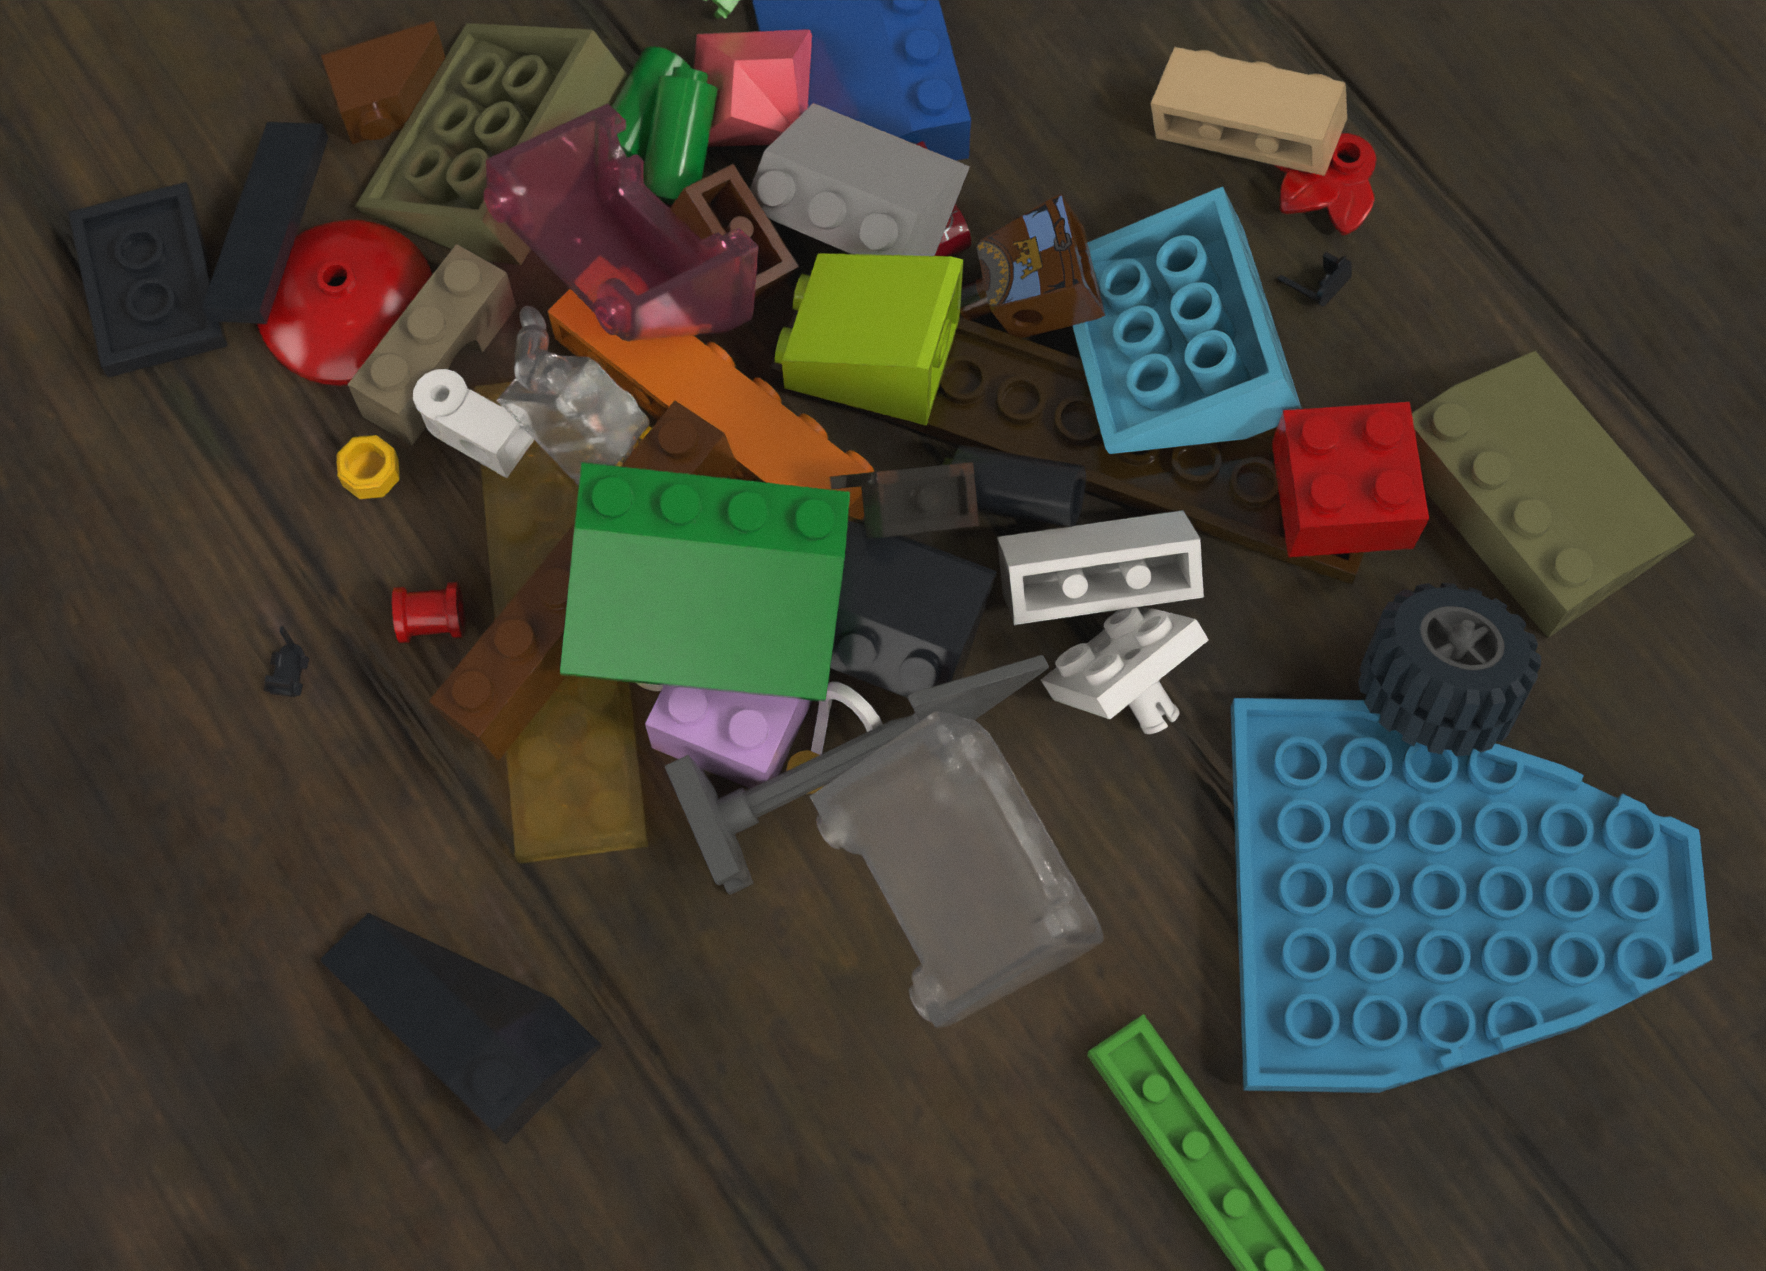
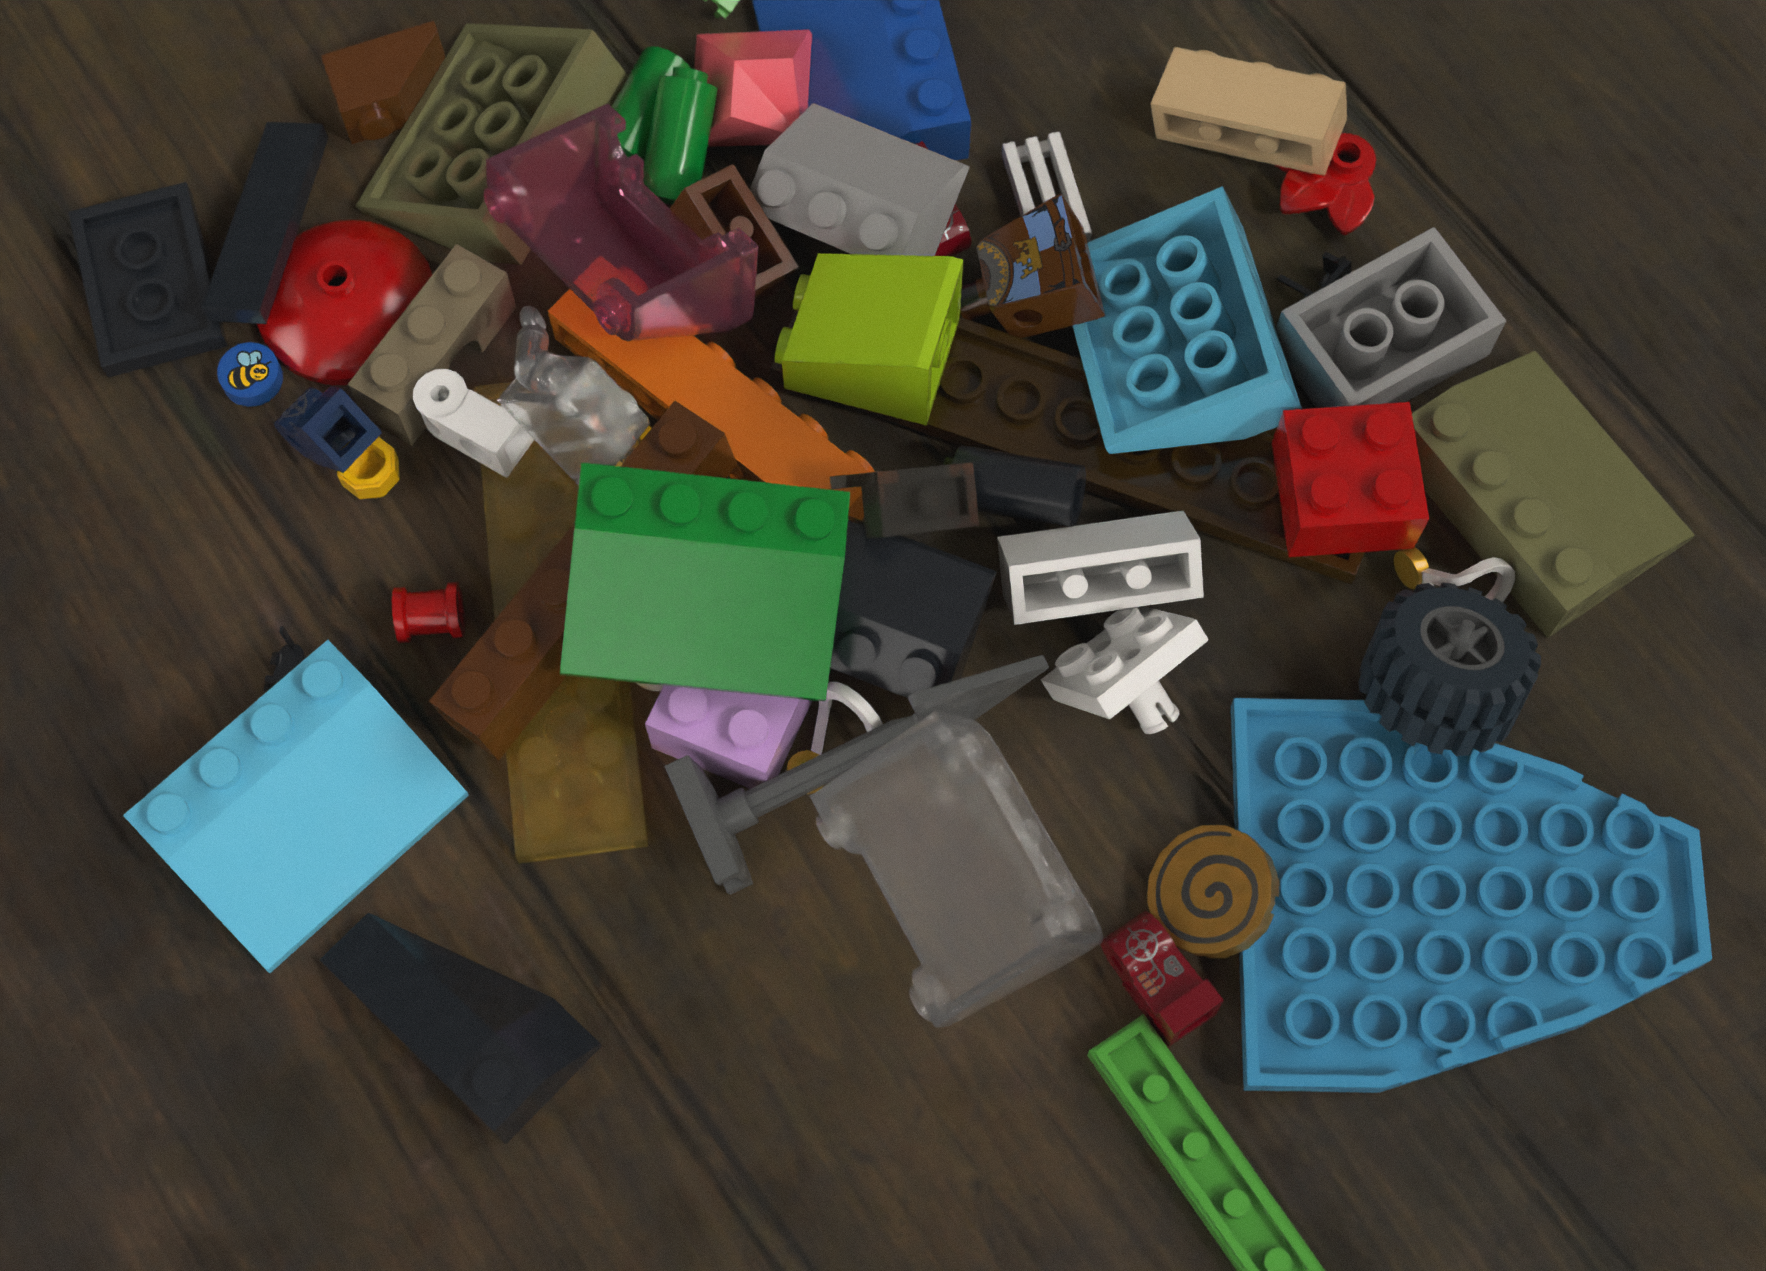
none -> medium azure slope [123,640,469,973]
none -> blue tile [217,342,283,407]
none -> dark blue leg [274,386,382,473]
none -> white tile [1002,131,1091,242]
none -> dark red leg [1100,910,1224,1048]
none -> pearl gold tile [1147,825,1280,958]
none -> light grey brick [1276,227,1506,408]
none -> white piece [1394,547,1515,602]

